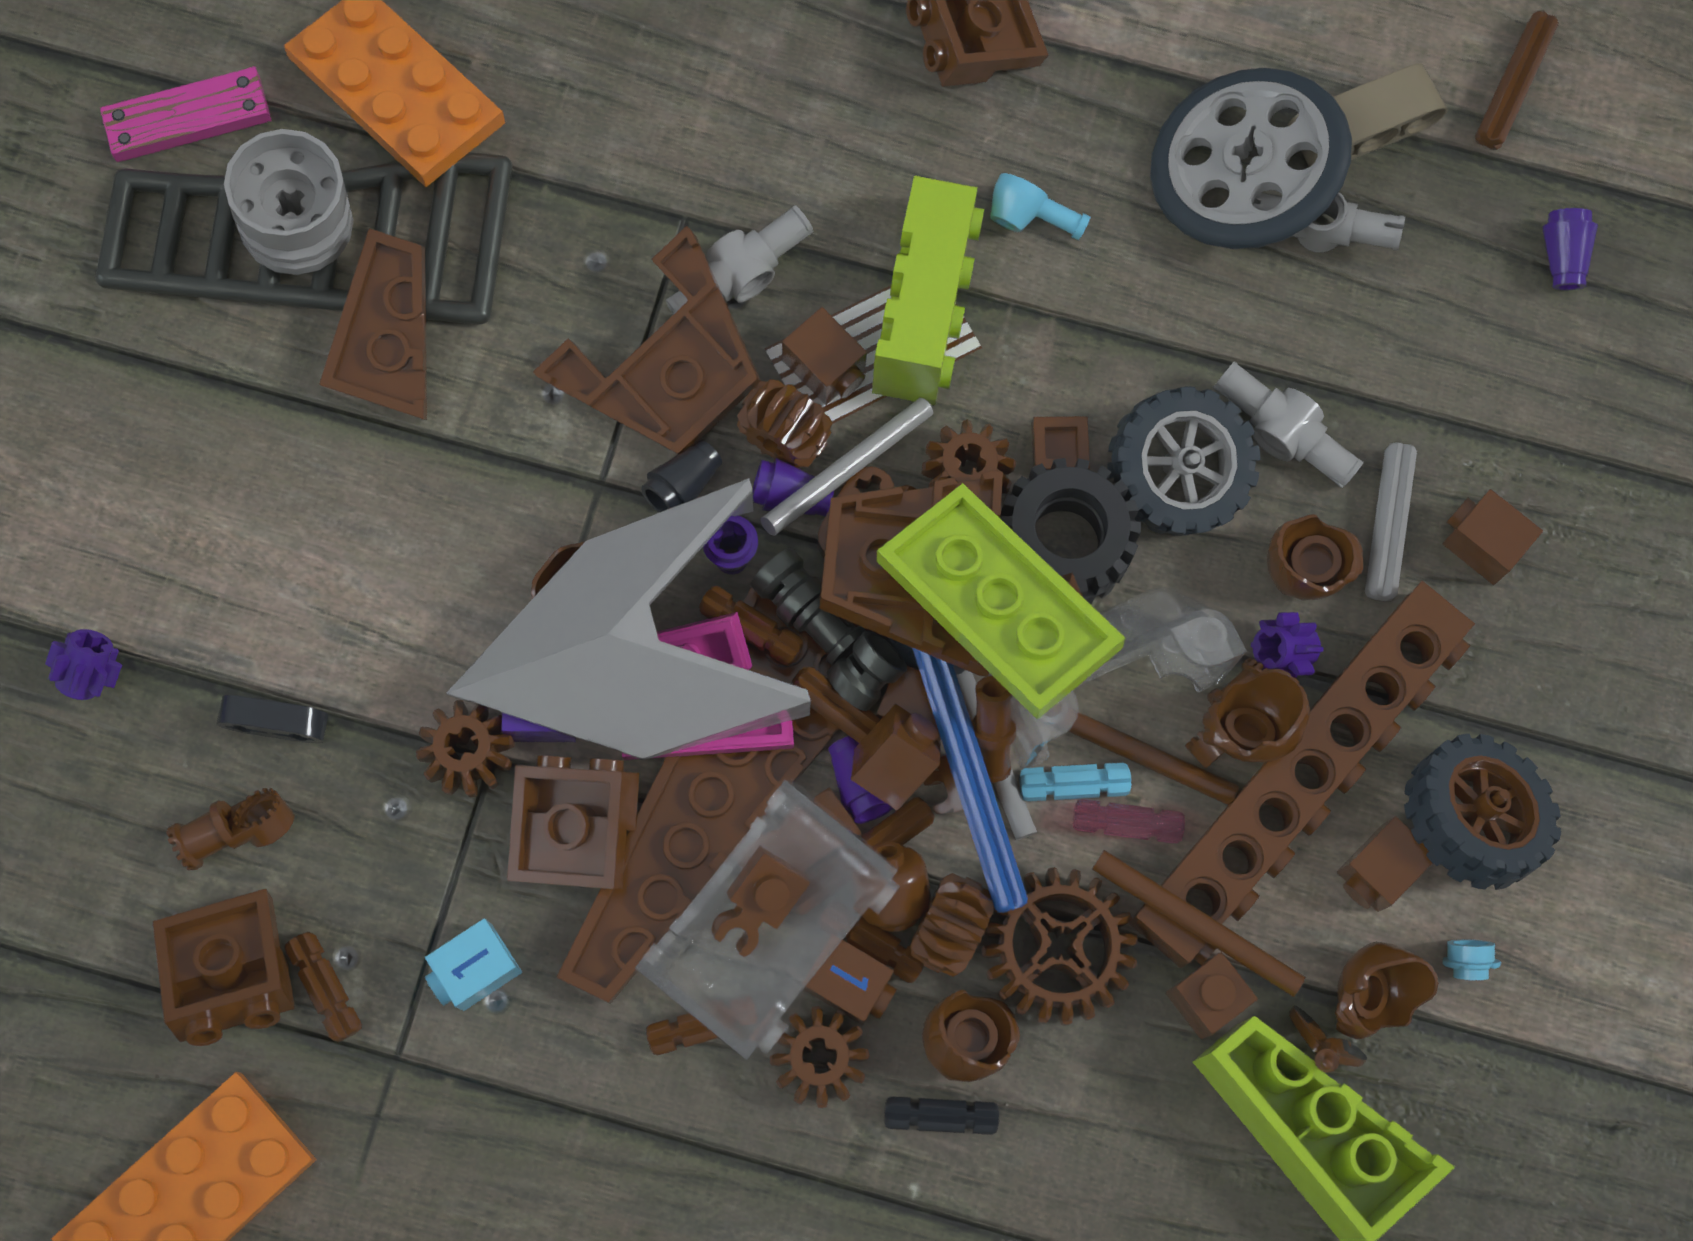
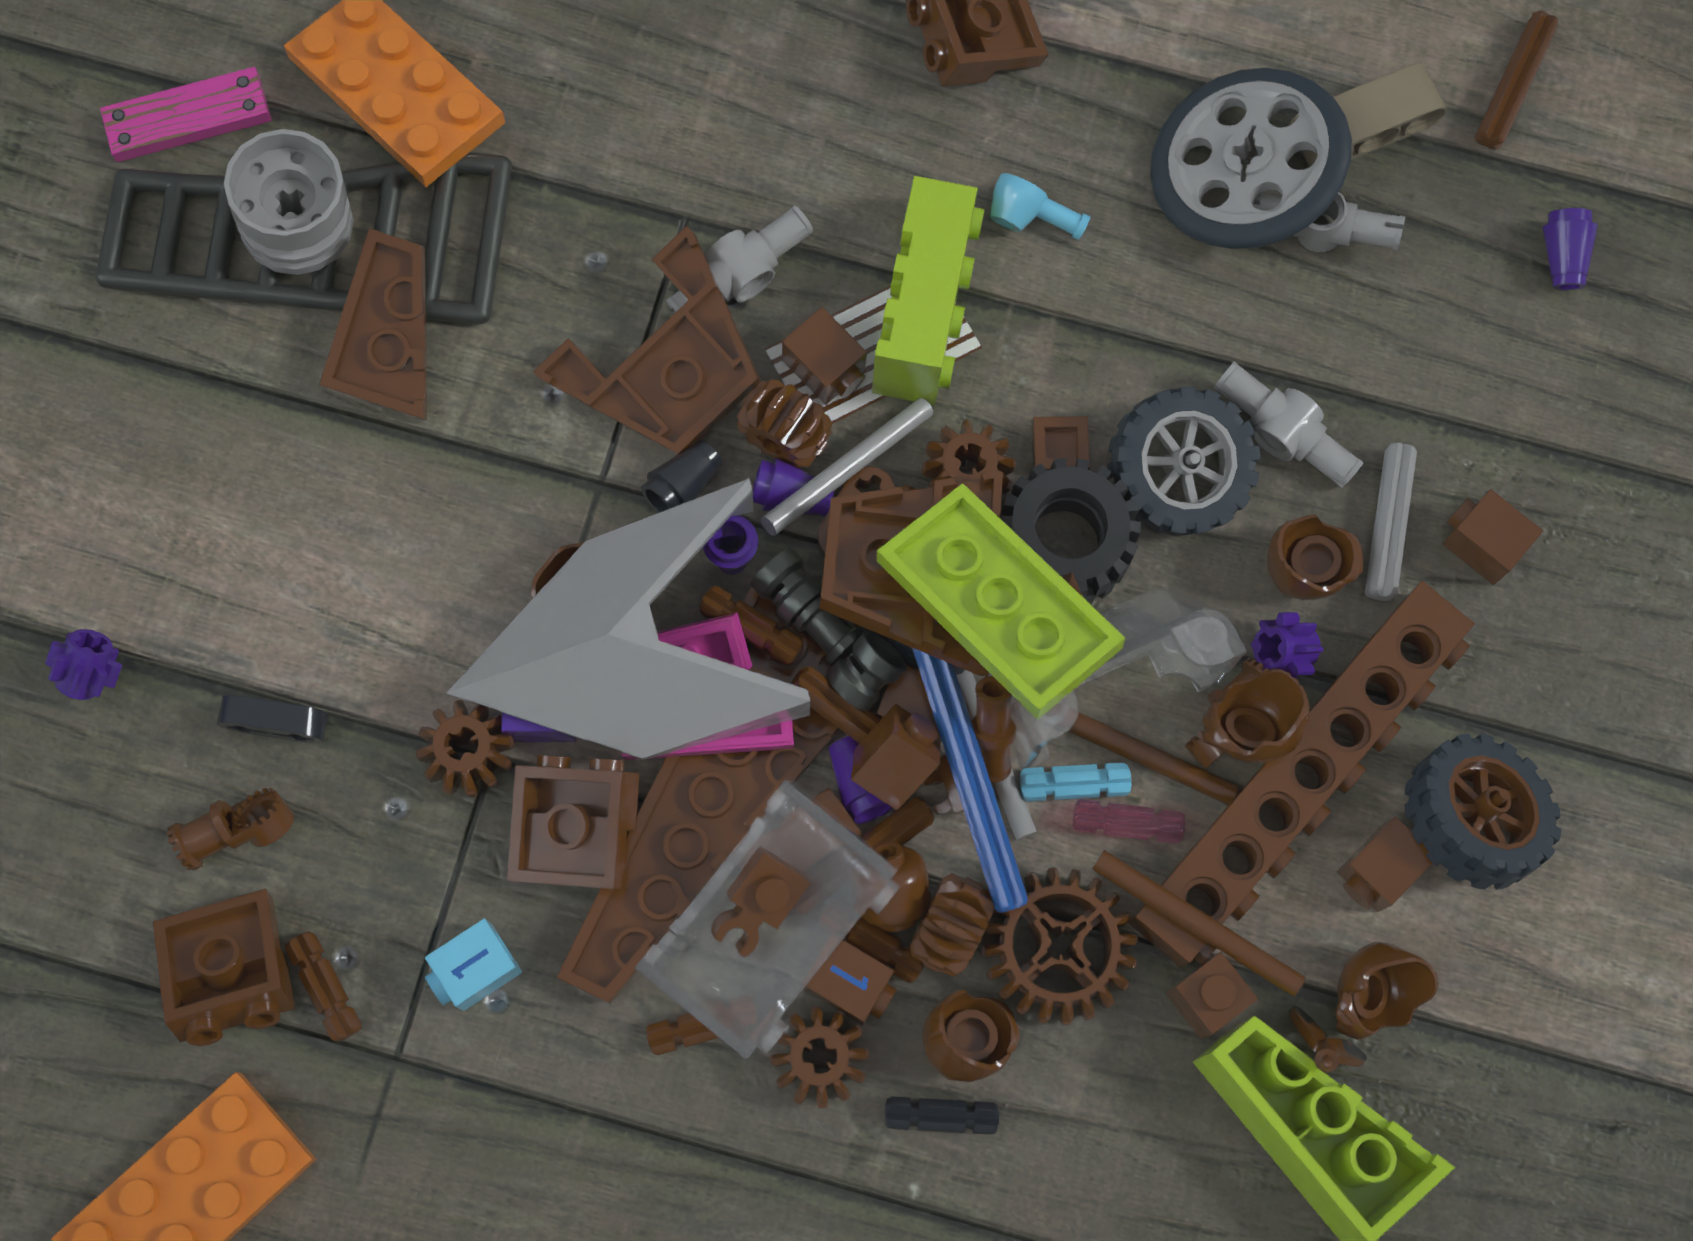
medium azure plate [1442,939,1501,980] -> none

